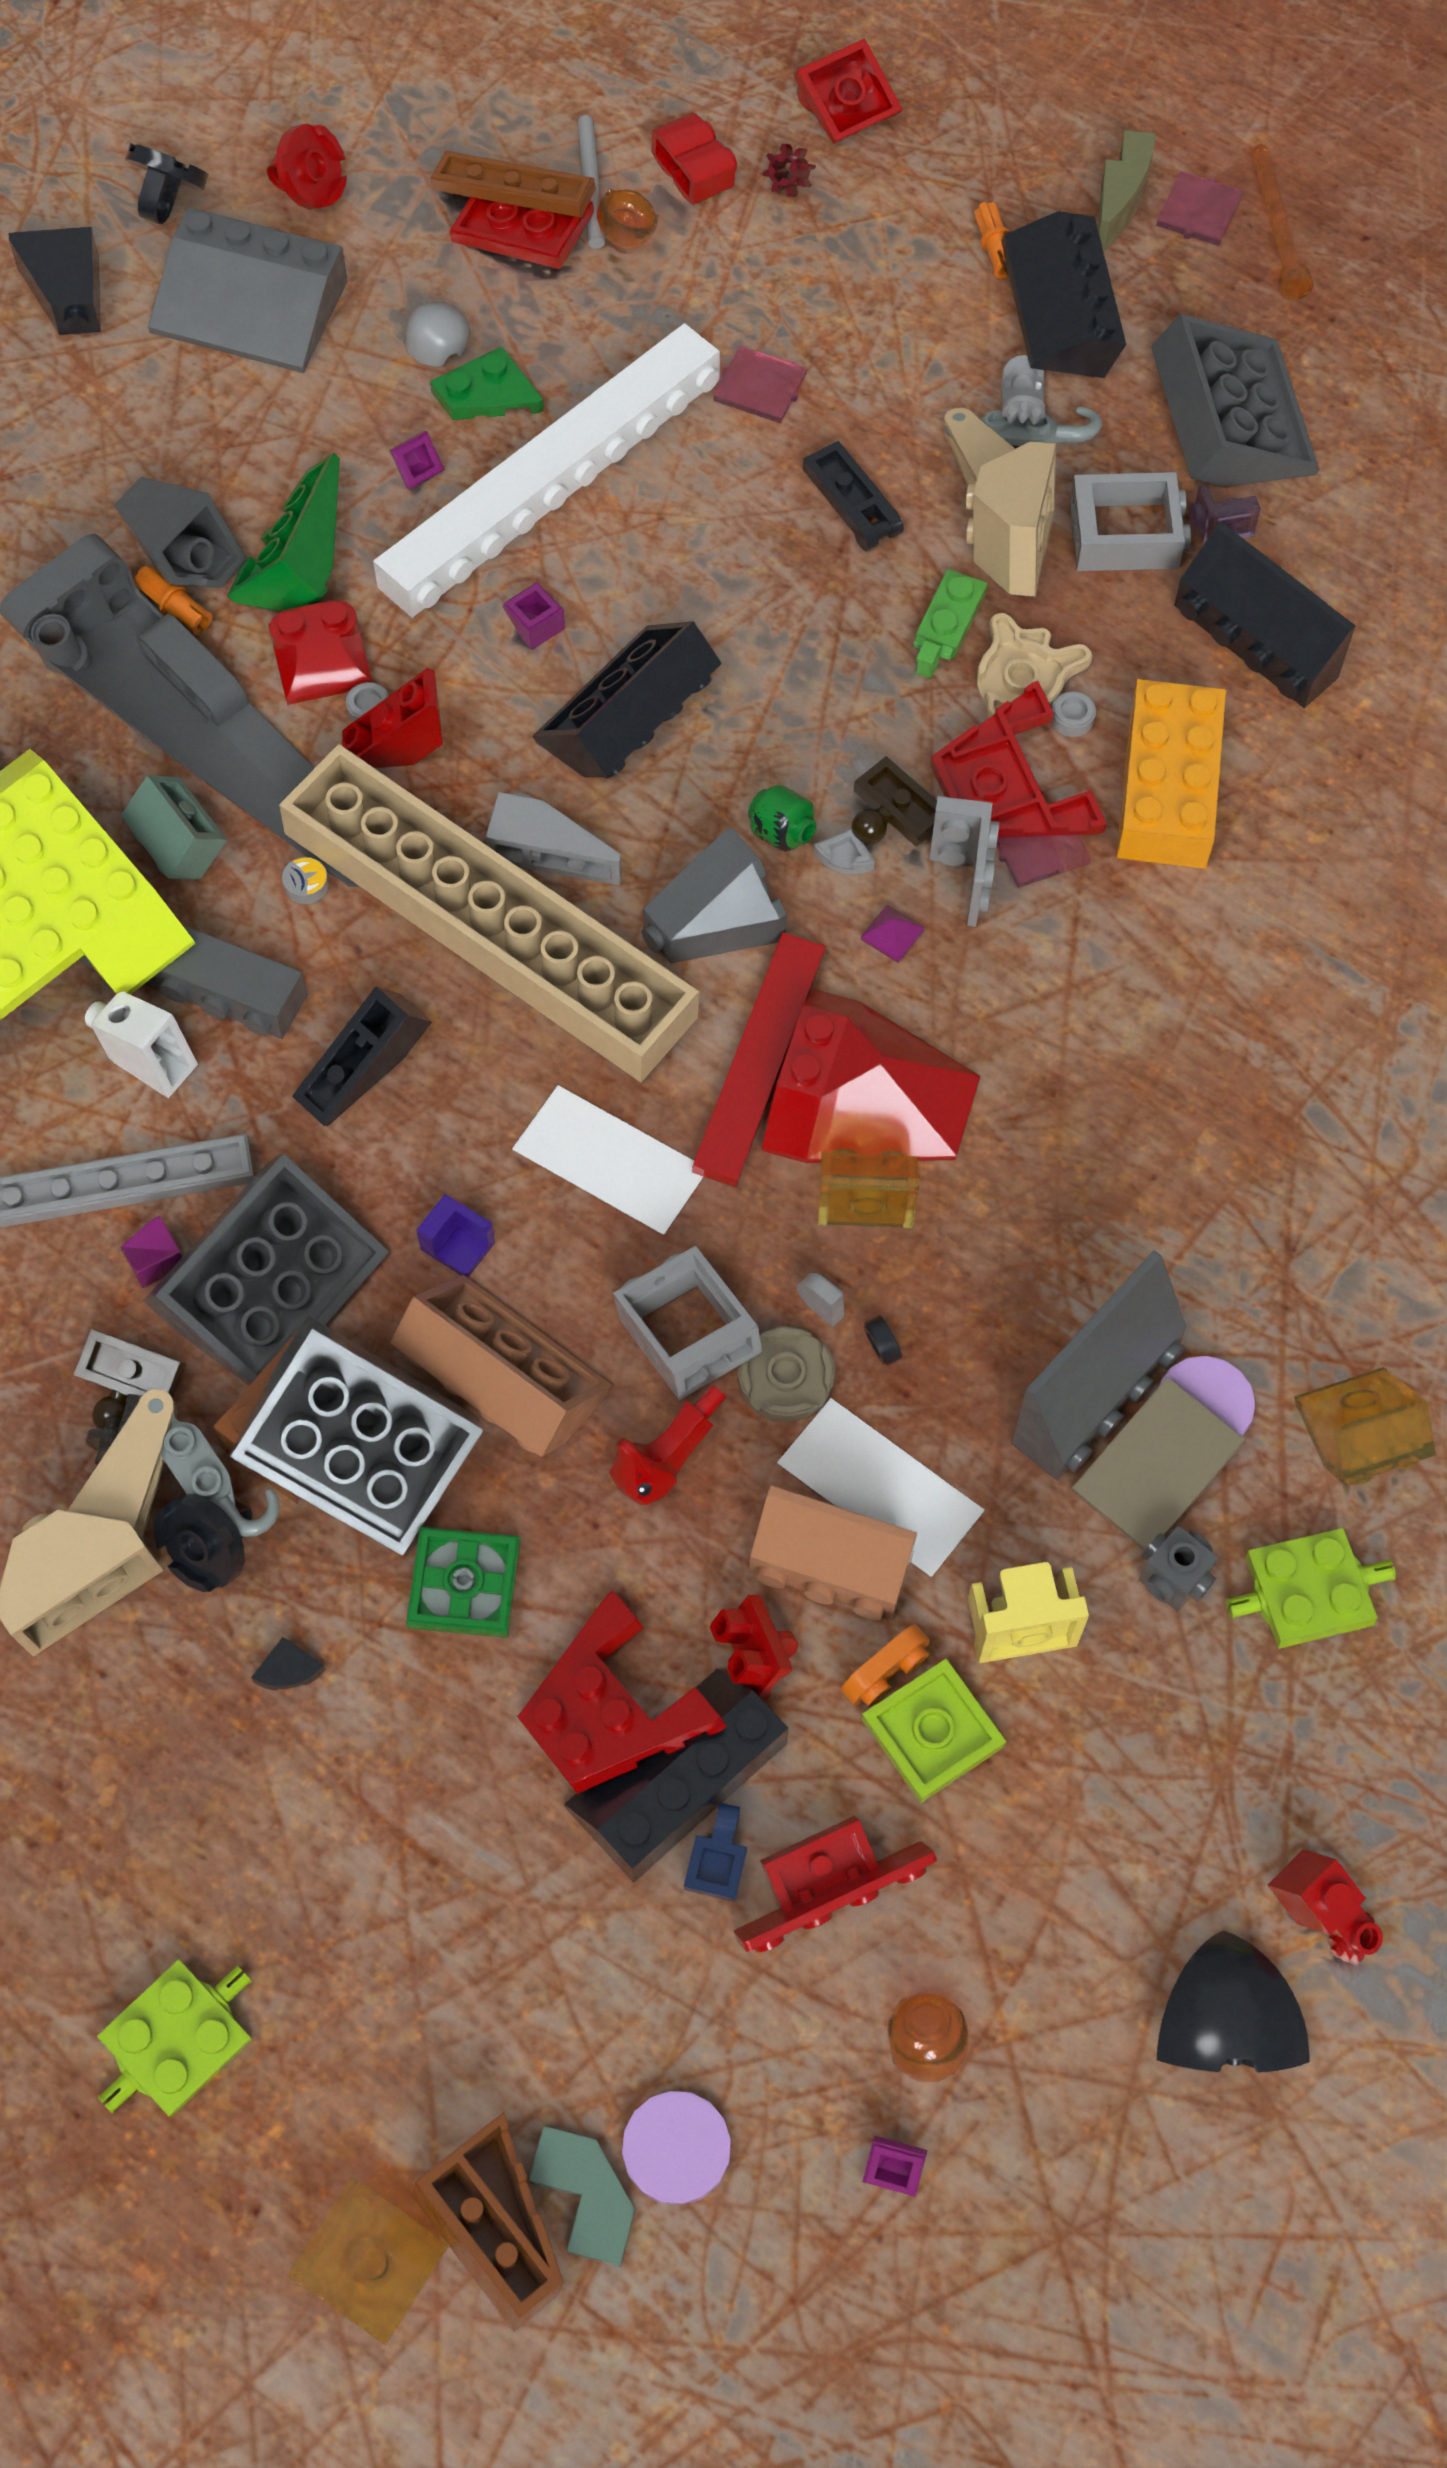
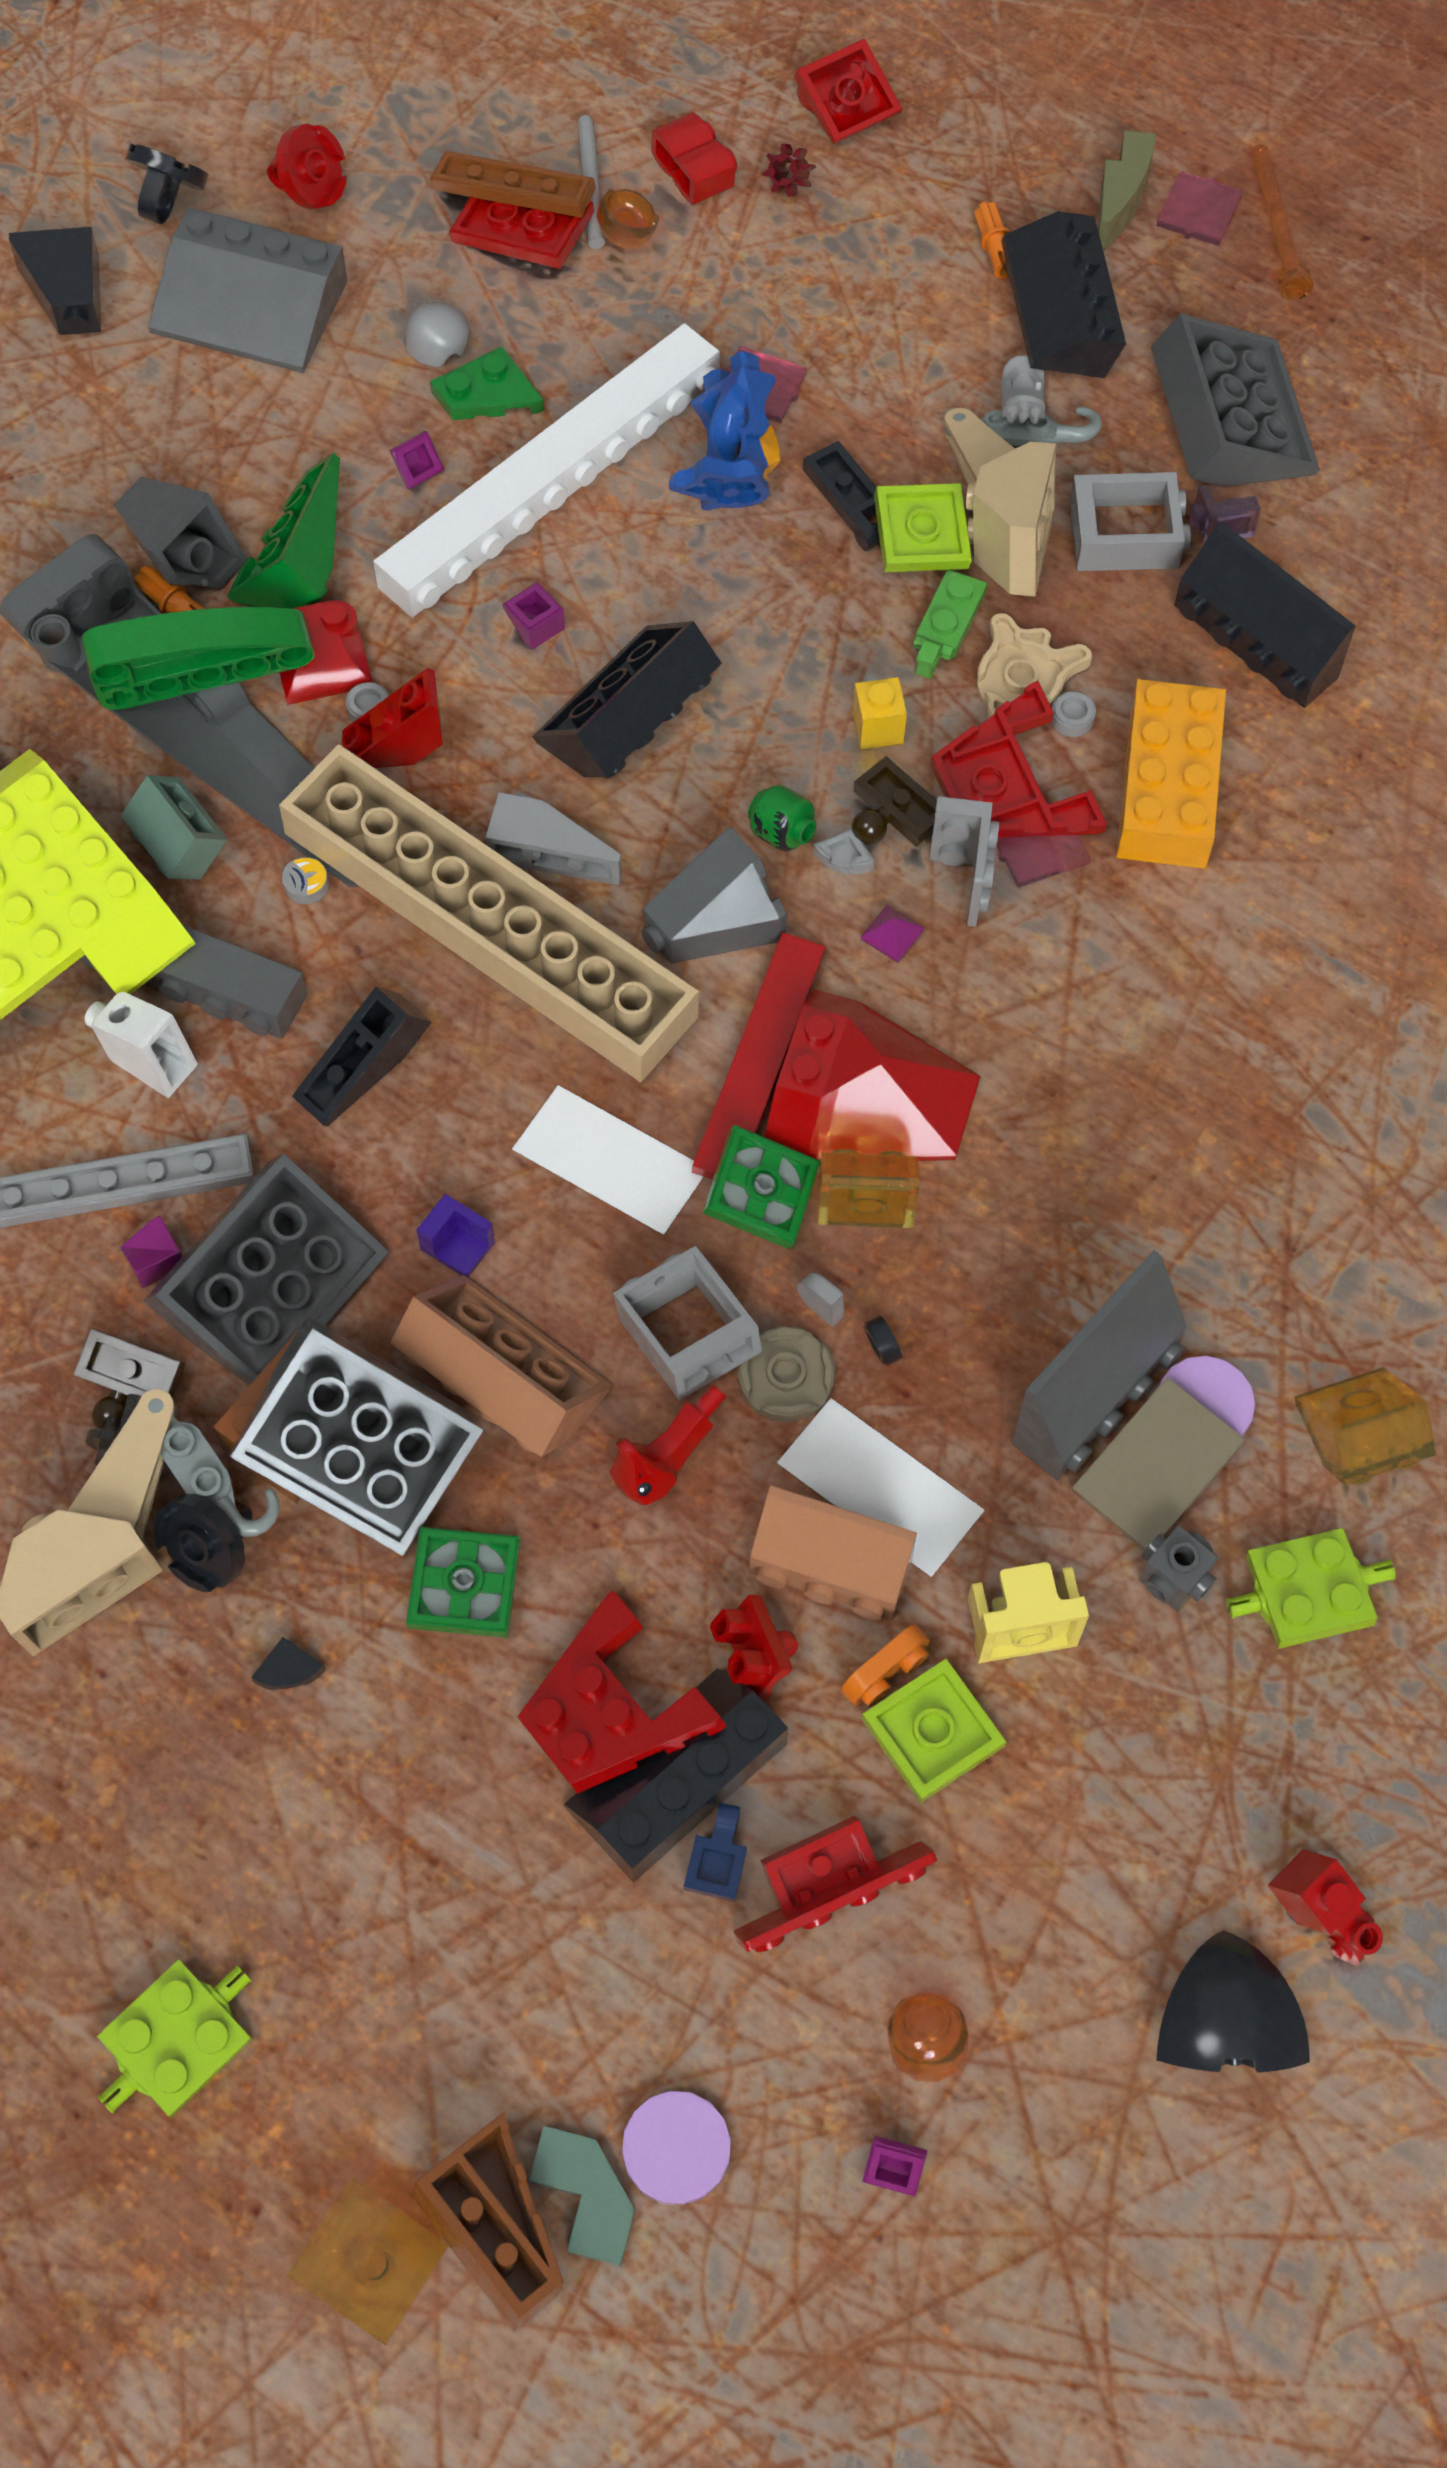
none -> green beam [82,607,314,710]
none -> blue hips [669,351,780,511]
none -> green piece [702,1125,820,1249]
none -> yellow brick [852,677,907,750]
none -> lime plate [874,483,972,572]

